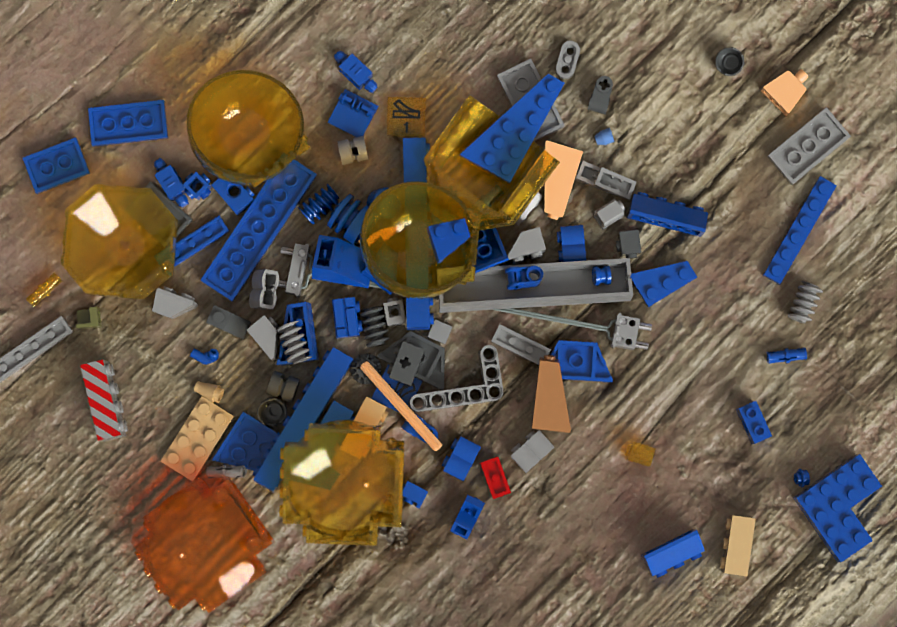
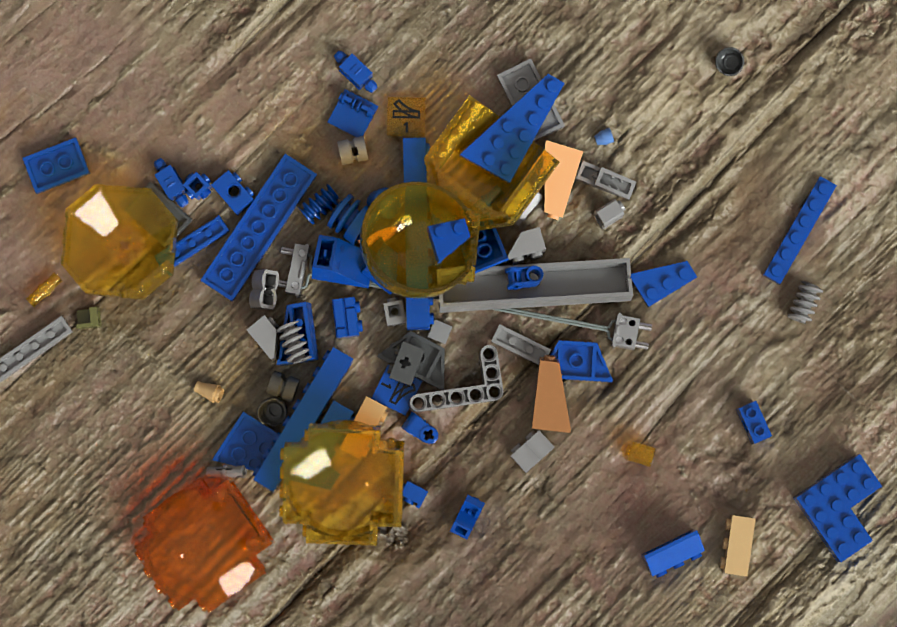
light grey brick [80,359,128,442] -> none
blue plate [88,100,168,147] -> none
light grey slope [152,286,198,319] -> none
tan plate [160,396,235,482] -> none
clear yellow windscreen [186,70,310,188] -> none
blue arm [190,348,219,365] -> none
dark grey slope [206,305,251,340] -> none
dark grey gear [351,354,381,384] -> none
light nougat axle [360,361,442,451] -> none
dark grey piece [361,306,390,348] -> none
blue brick [441,437,481,481] -> none
red plate [480,457,511,499] -> none
light grey plate [556,41,580,79] -> none
blue brick [557,225,586,262] -> none
dark grey piece [587,76,613,115] -> none
blue wheel [592,266,611,286] -> none
dark grey brick [616,230,641,259] -> none
blue slope [627,192,708,237] -> none
light nougat torso [761,69,808,116] -> none
light grey plate [767,107,851,185] -> none
blue pin [767,347,807,364] -> none
blue plate [794,469,810,488] -> none

